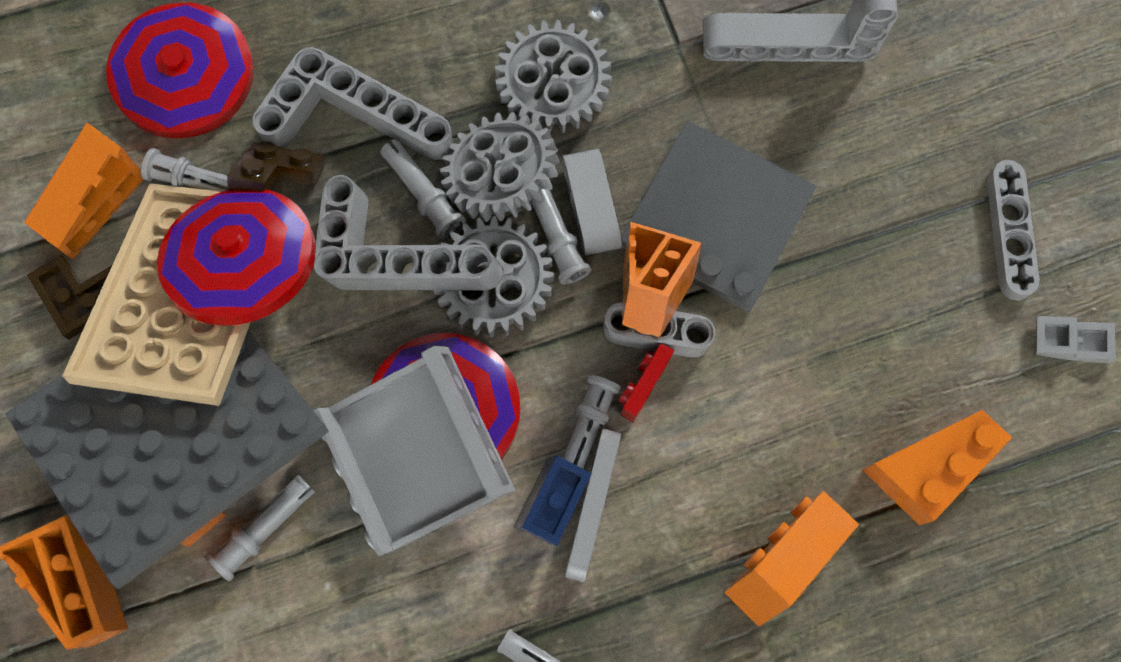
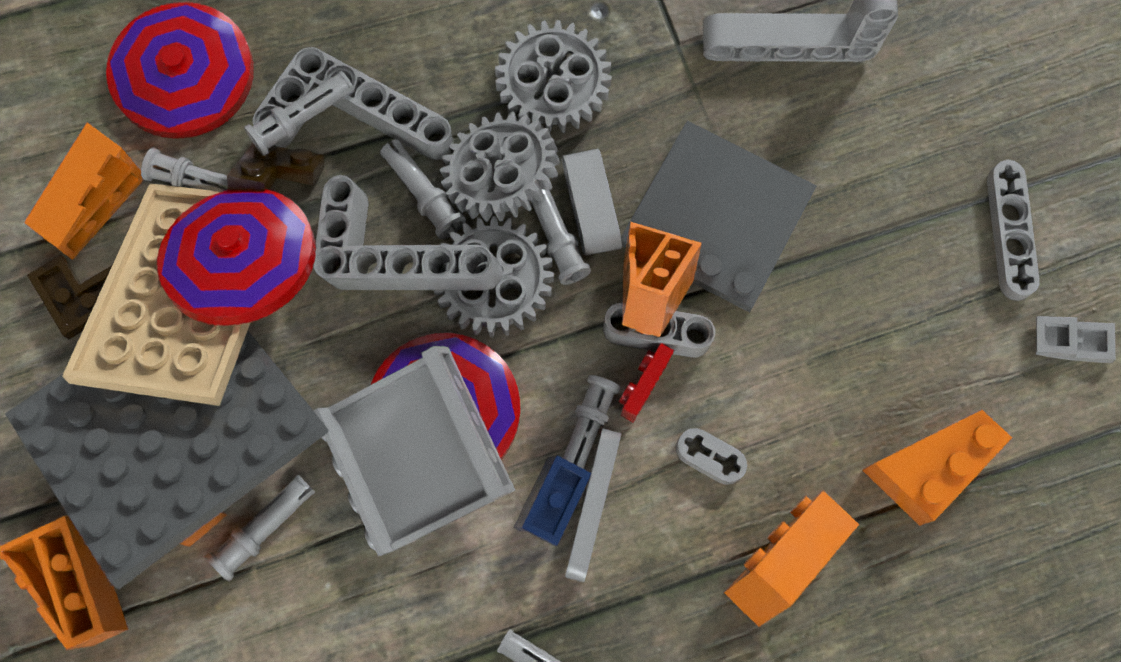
none -> light grey pin [244,71,354,156]
none -> light grey beam [676,428,747,485]

